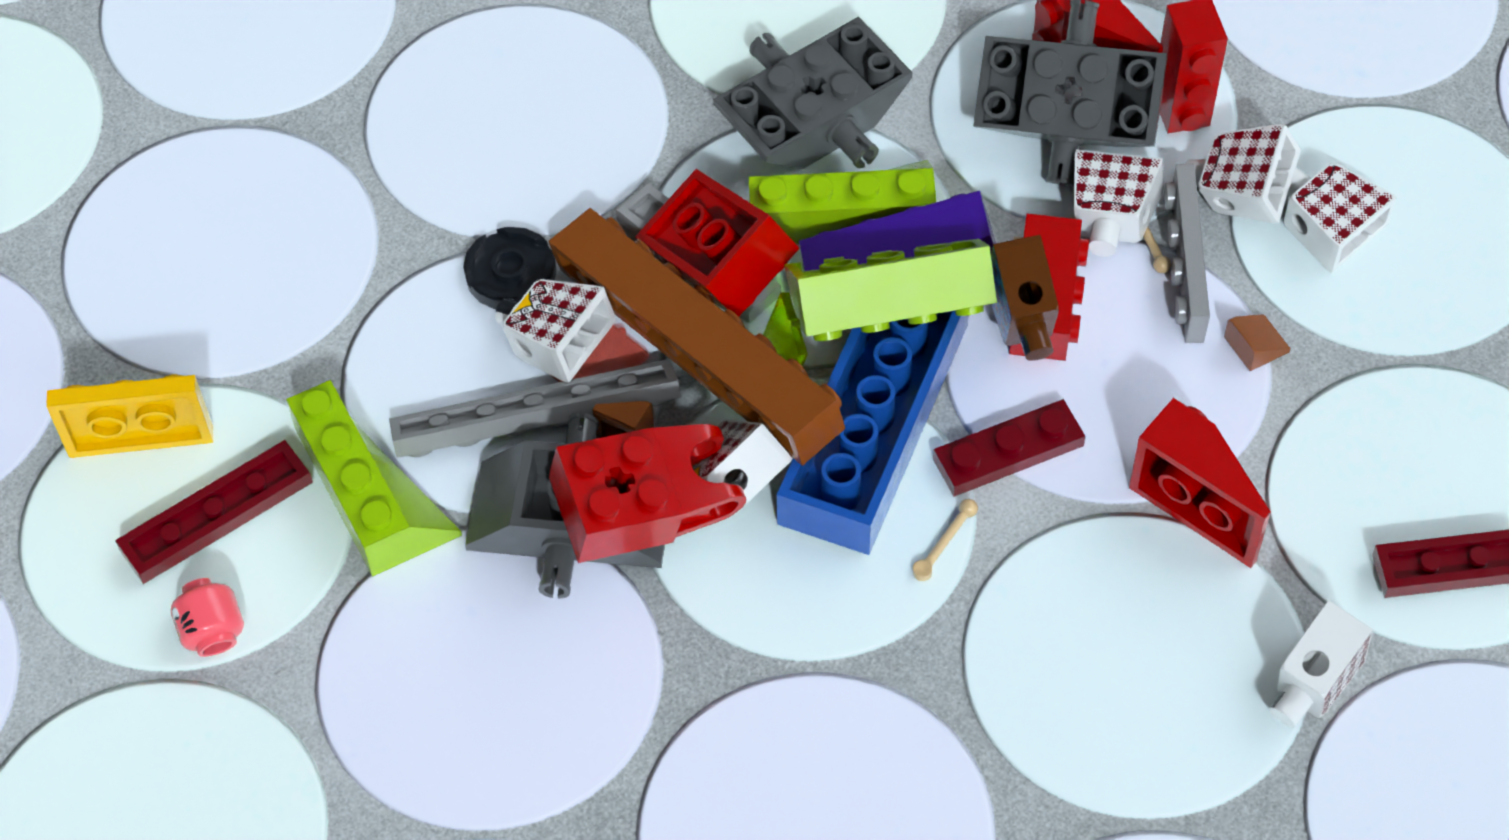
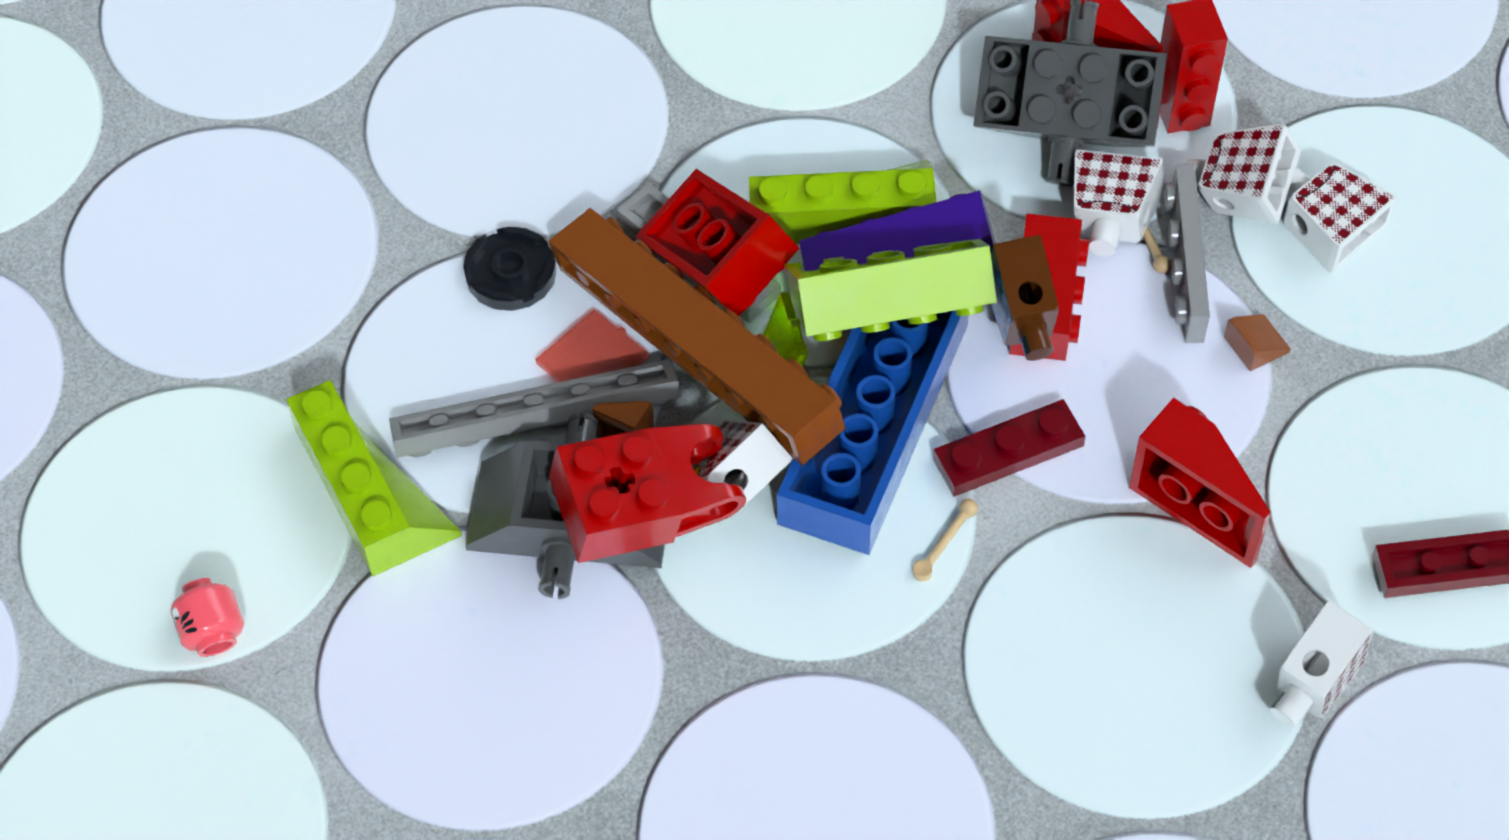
yellow plate [46,374,214,458] -> none
dark red plate [115,440,313,584] -> none
white torso [495,279,617,383] -> none
dark grey slope [713,16,913,169] -> none

